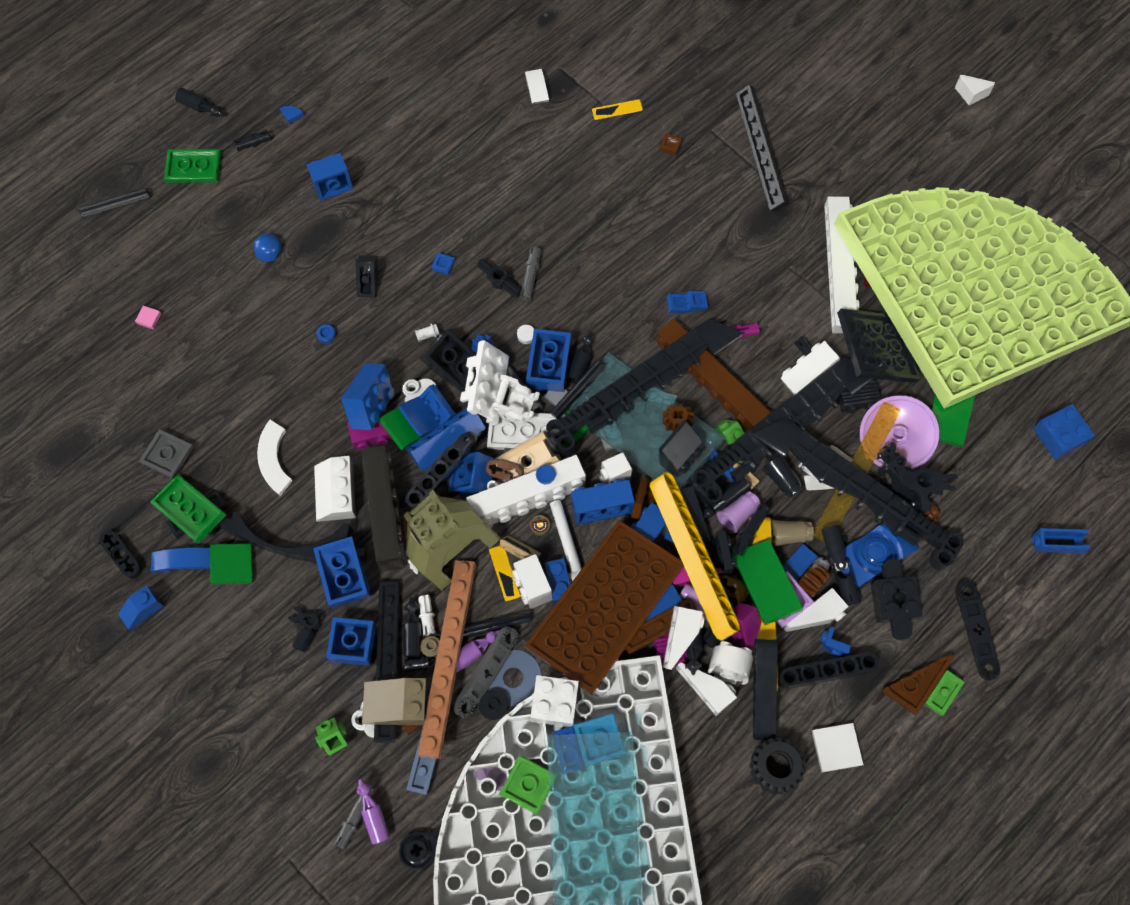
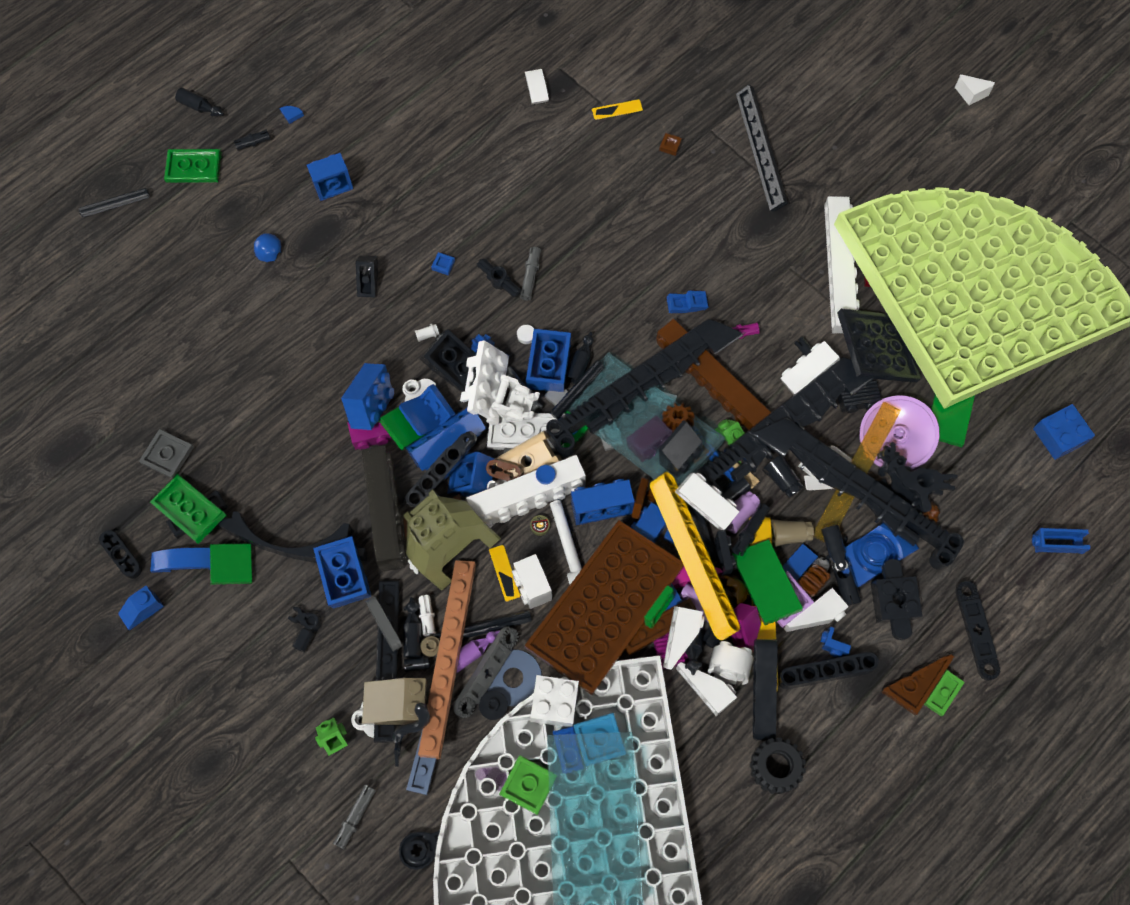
bright pink tile [135,306,161,329] -> none
white tile [257,420,292,496] -> none
white slope [314,456,356,522] -> none
blue tile [317,324,336,344] -> none
blue brick [326,617,377,666] -> none
medium lavender wheel [357,779,390,845] -> none
tan slope [500,535,541,560] -> none
blue brick [545,558,570,605] -> none
white brick [599,452,632,484] -> none
white tile [812,723,863,773] -> none
none -> dark grey beam [365,596,402,651]
none -> black piece [392,703,430,767]
none -> clear purple brick [626,415,672,462]
none -> green tile [644,586,674,628]
none -> white brick [675,473,740,531]

